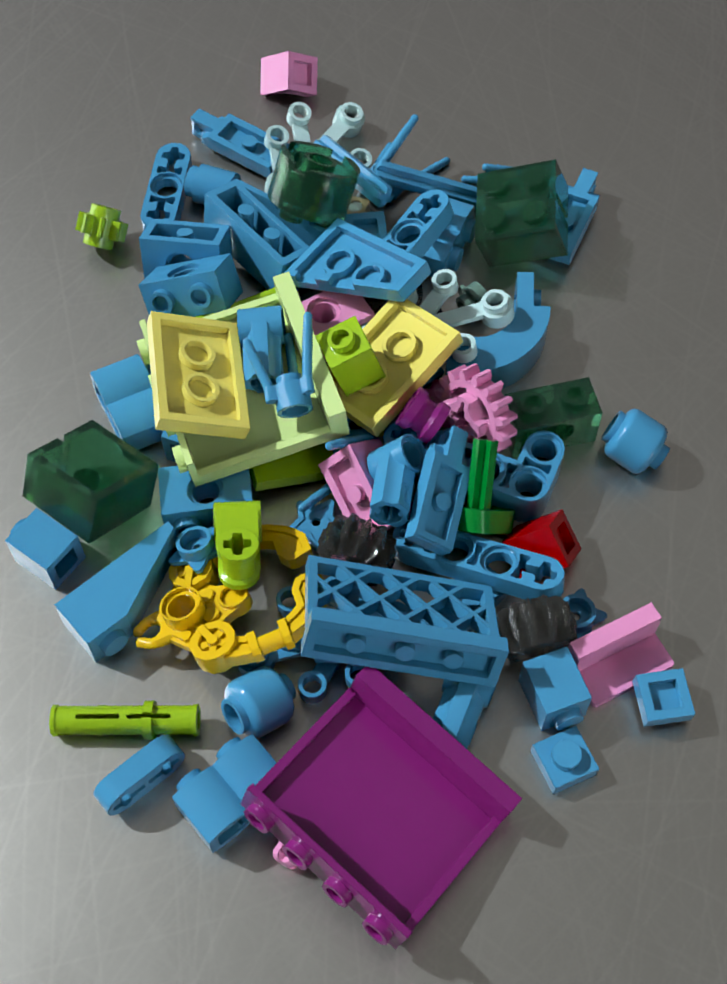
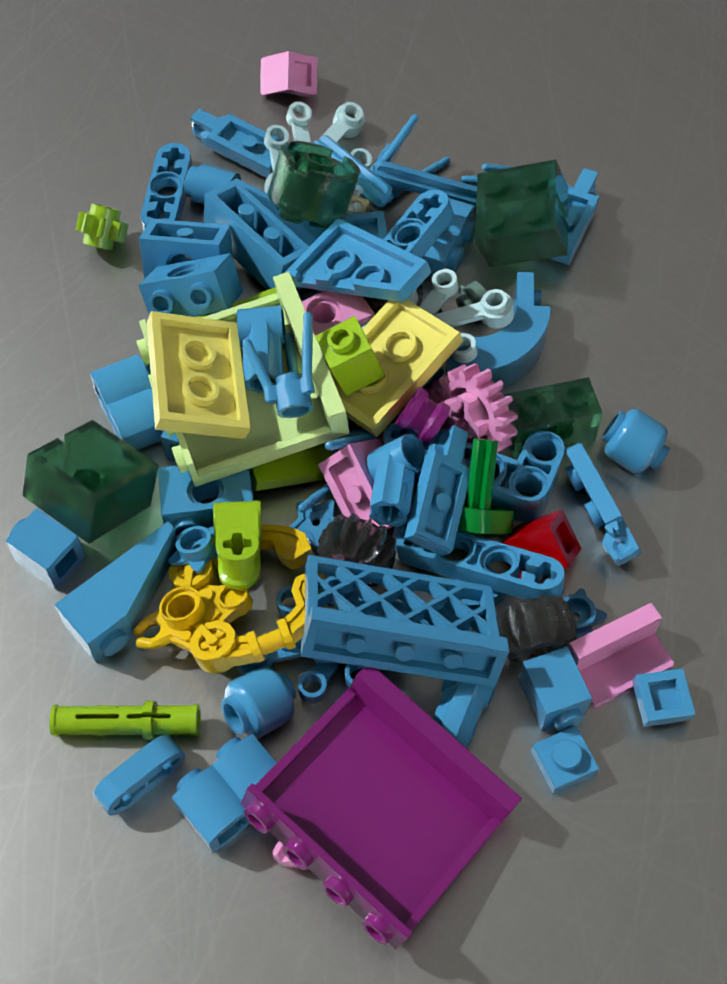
none -> dark azure hinge [564,443,642,566]

